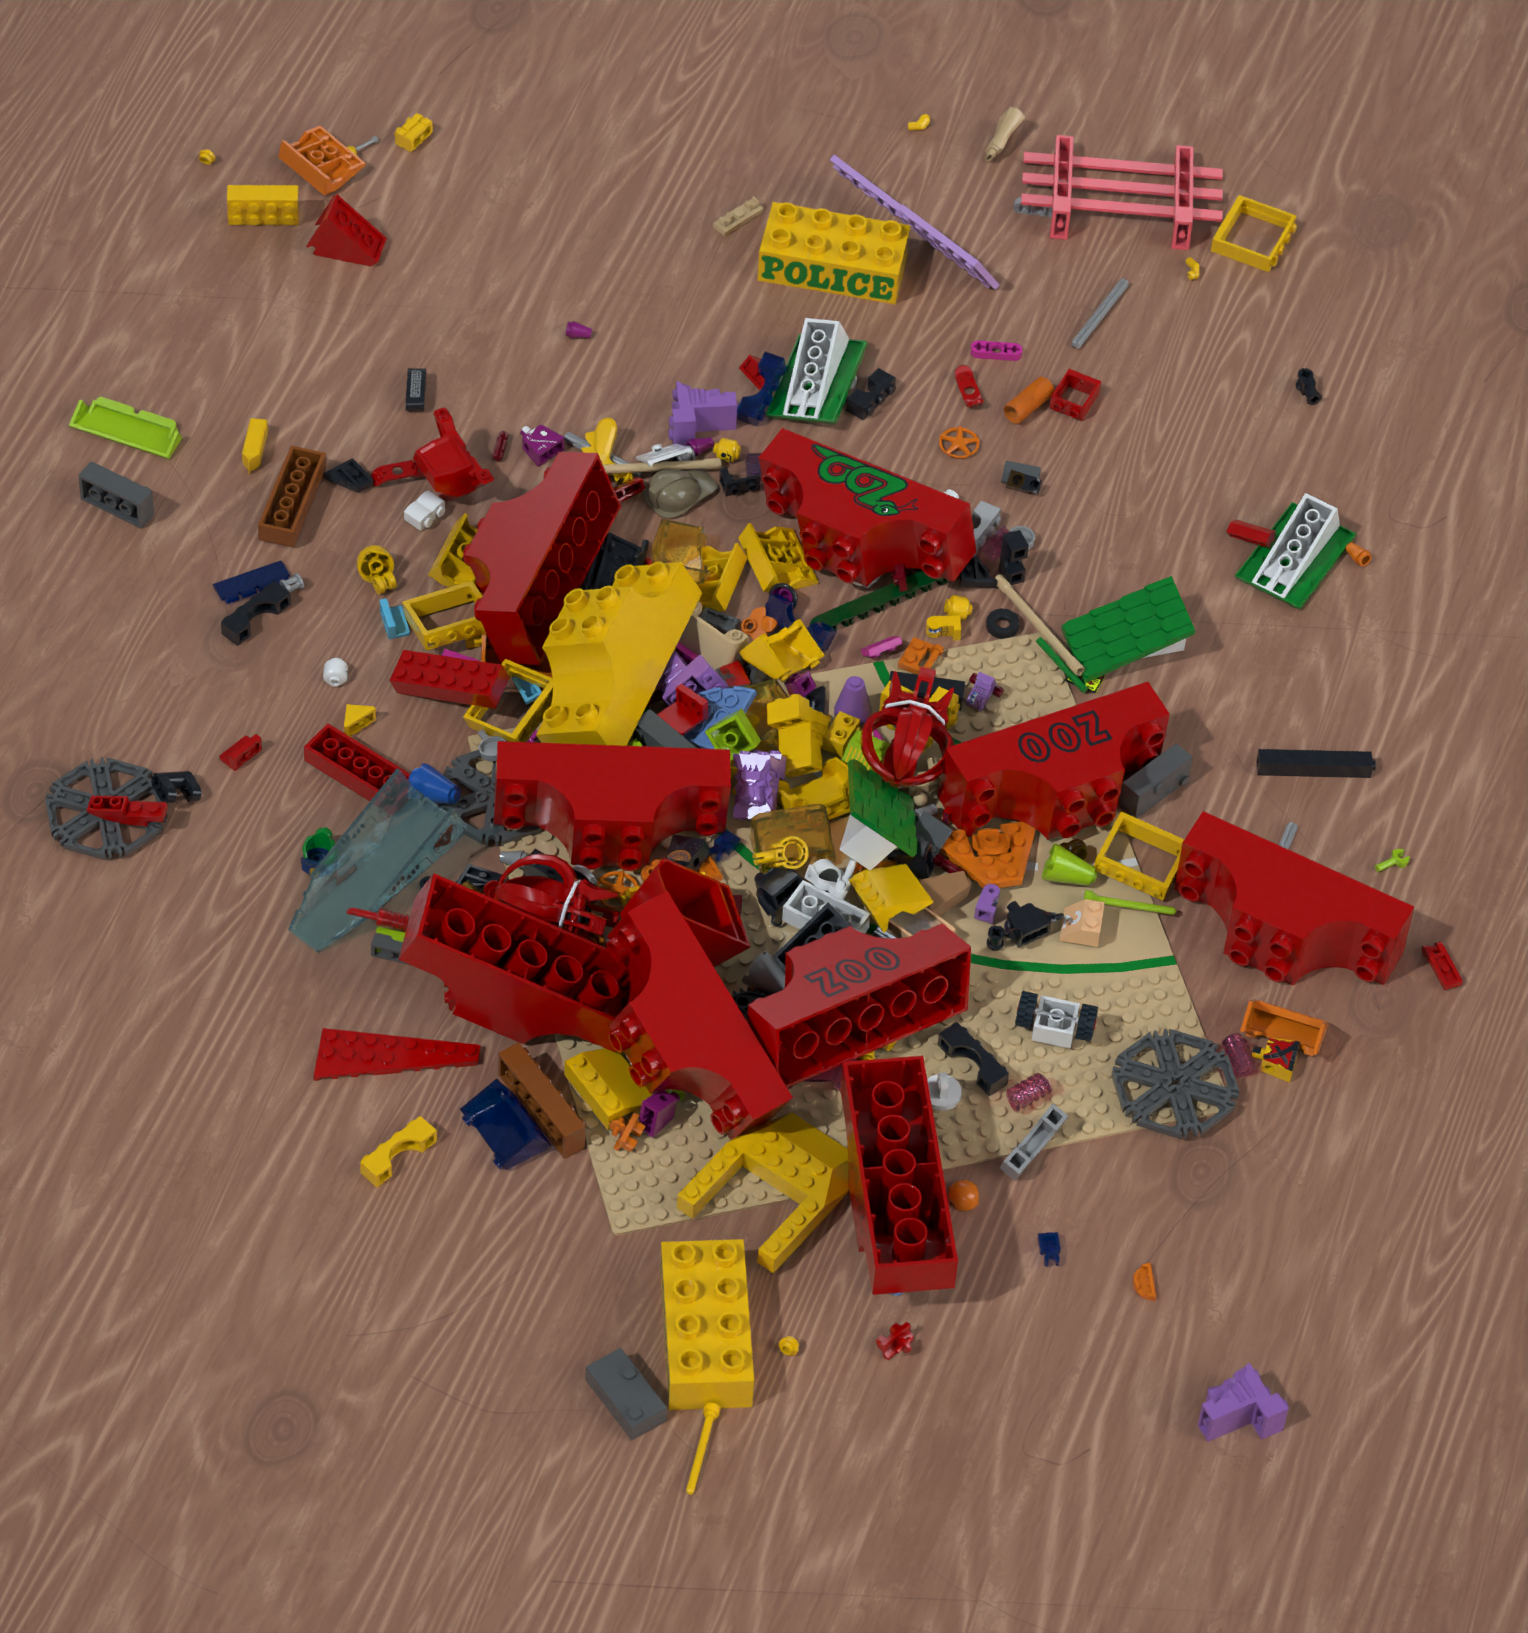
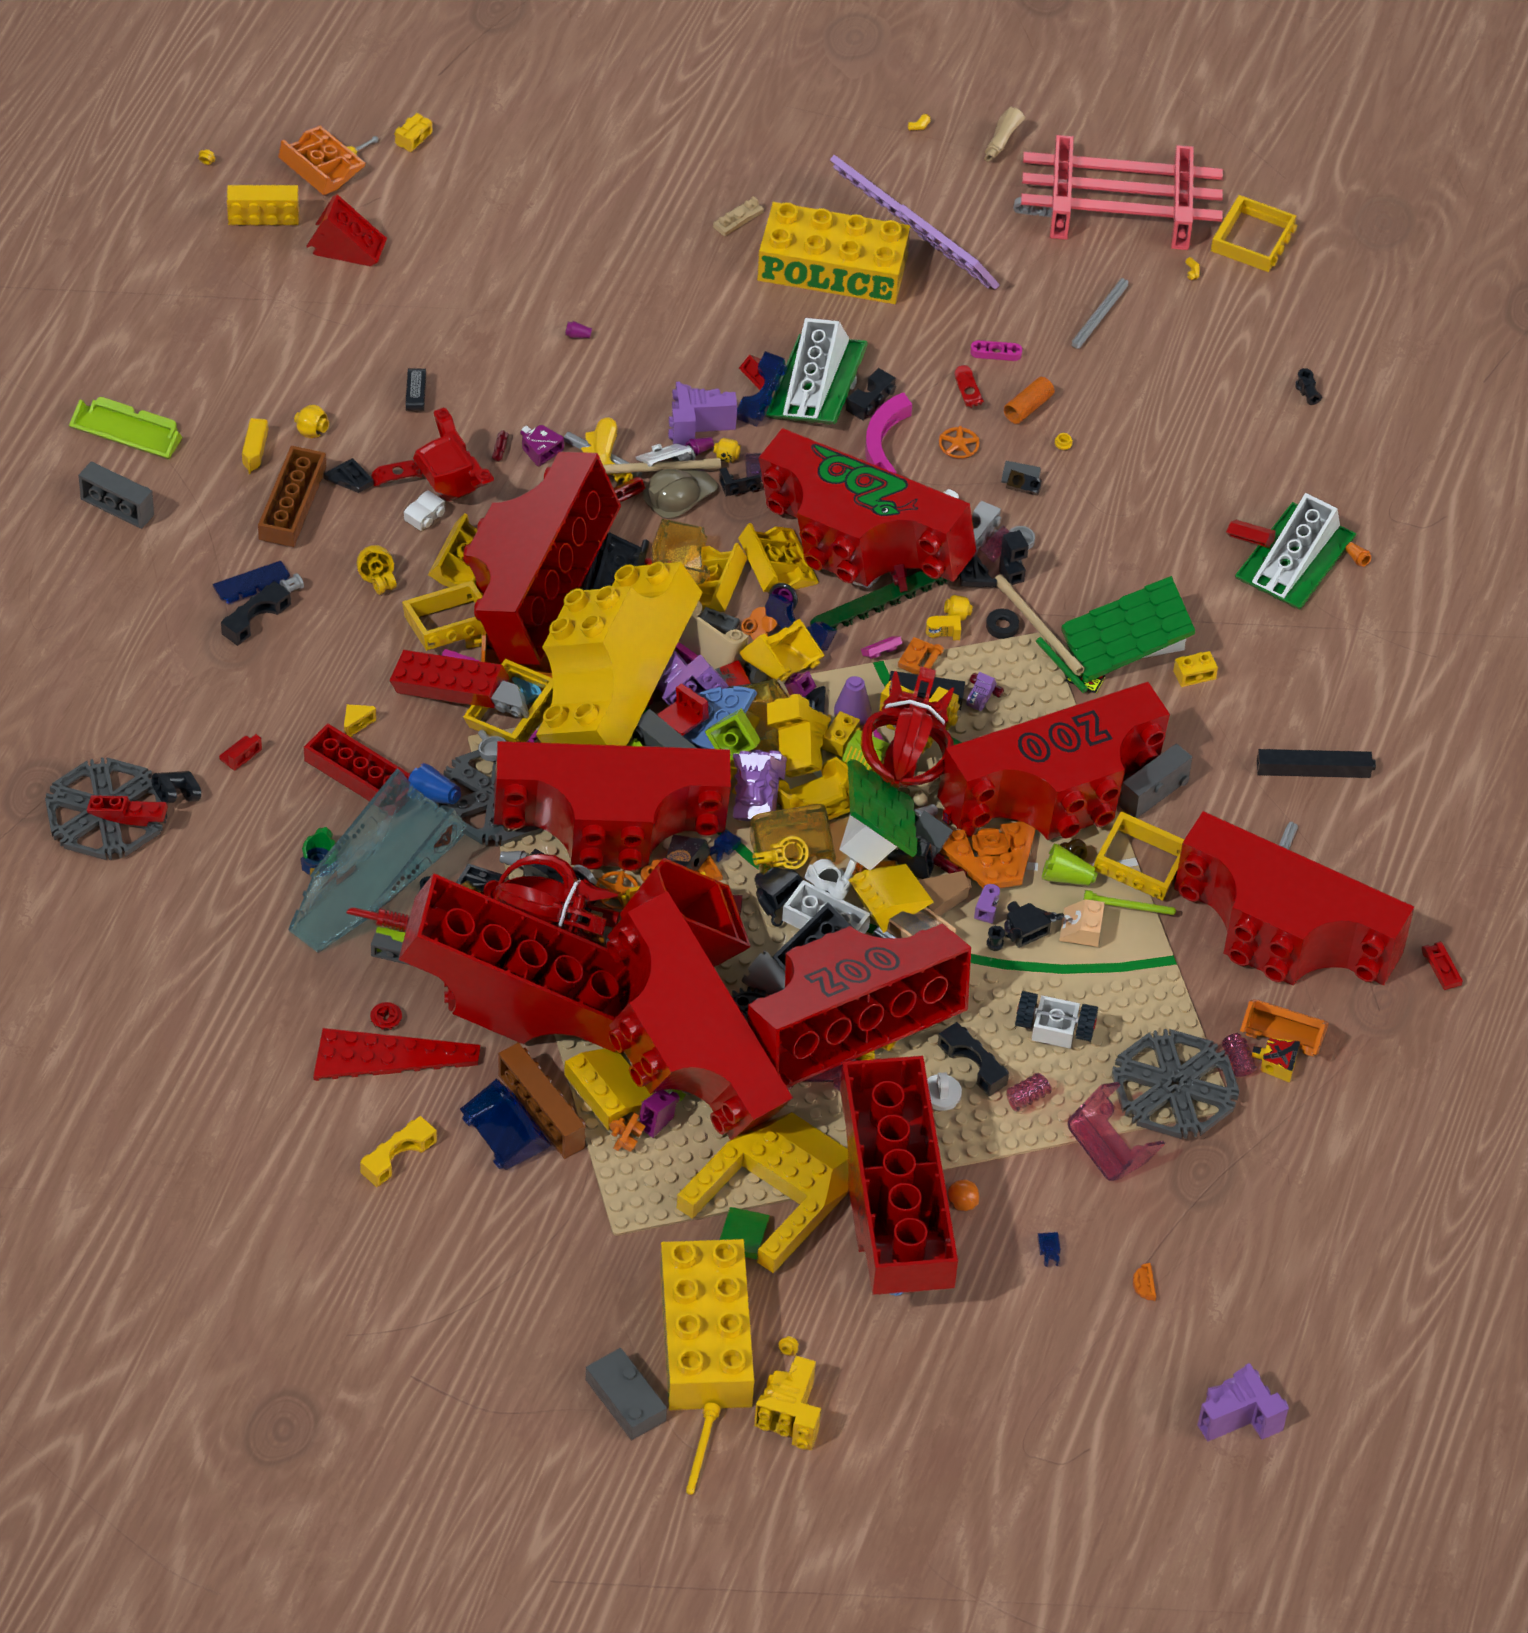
white head [323,658,348,687] -> none
medium azure panel [379,598,410,639] -> none
red hips [876,1322,914,1360] -> none
light grey arch [1000,1104,1068,1181] -> none
red window [1050,369,1101,421] -> none
lime bar [1375,849,1410,872] -> none
none -> yellow plant [294,405,329,438]
none -> red gear [370,1002,402,1030]
none -> light grey slope [491,681,529,719]
none -> green tile [719,1207,770,1259]
none -> yellow brick [754,1356,821,1451]
none -> dark pink arch [865,392,912,473]
none -> yellow plate [1054,433,1073,450]
none -> clear pink windscreen [1068,1082,1166,1181]
none -> yellow brick [1173,651,1218,687]

